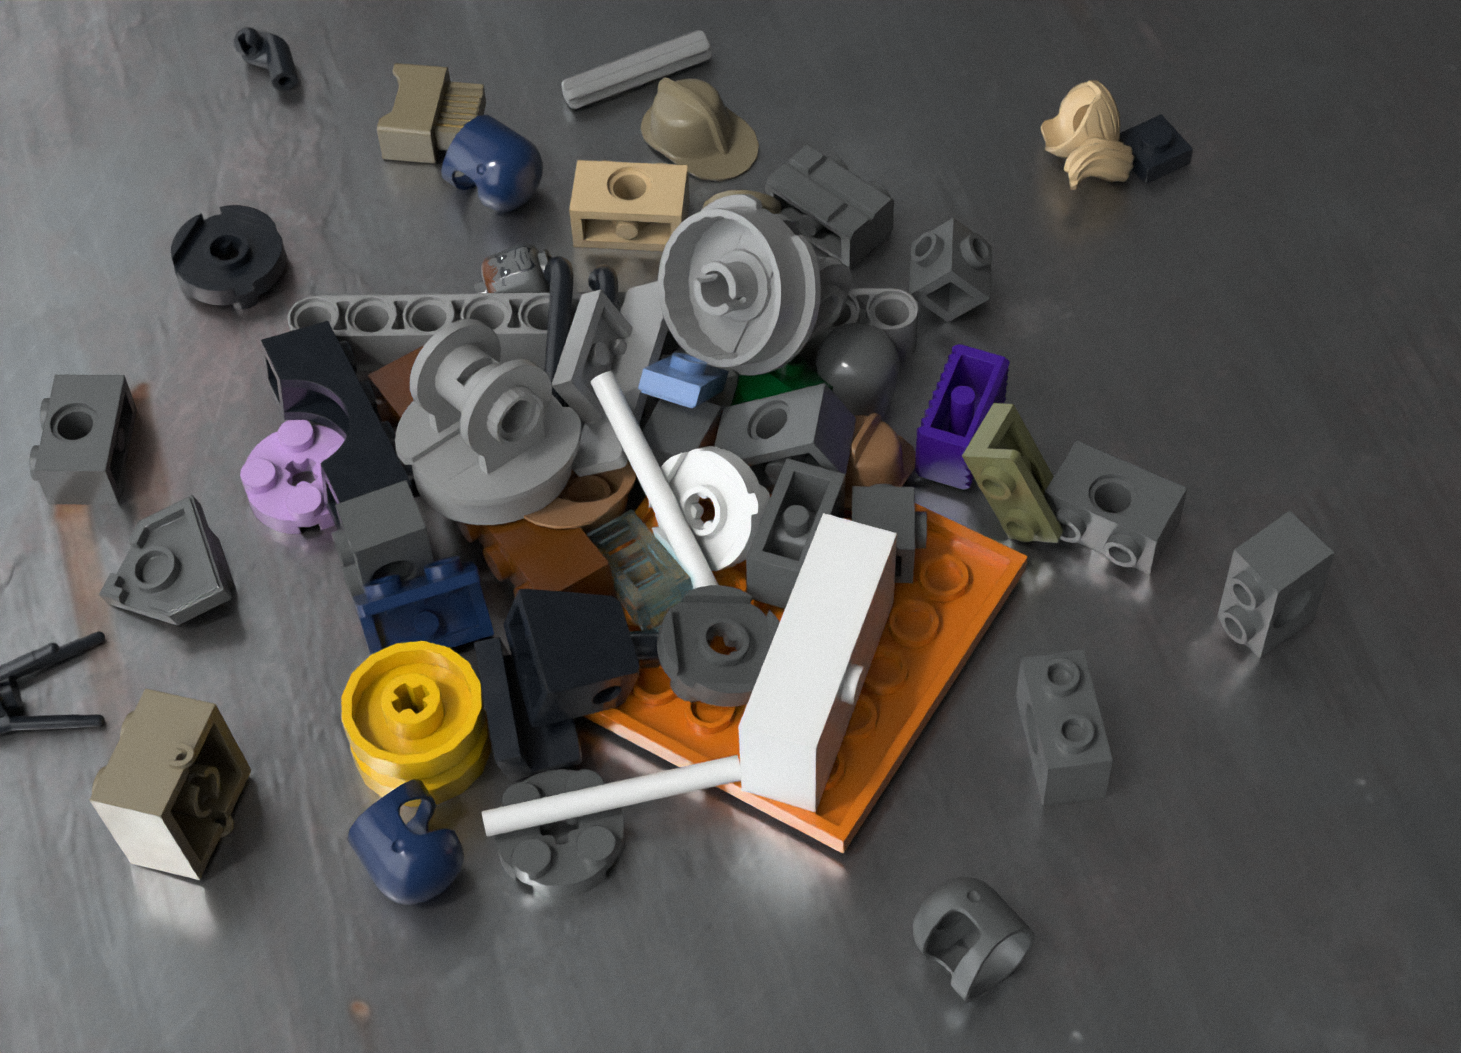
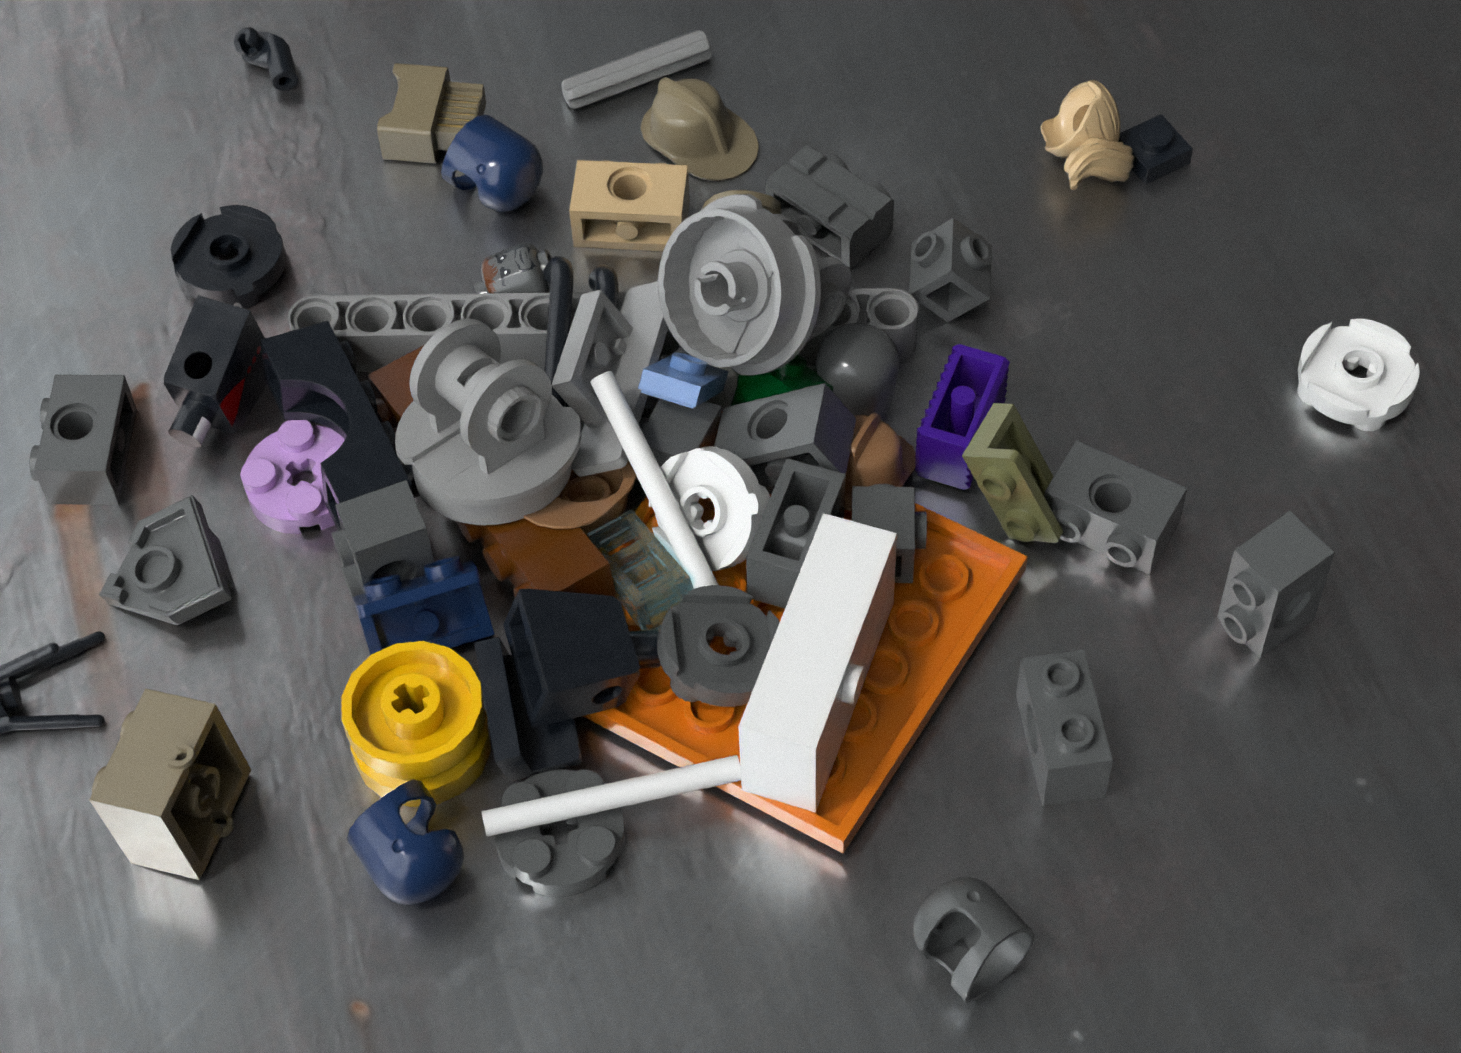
none -> black torso [164,295,267,448]
none -> white plate [1297,319,1420,431]

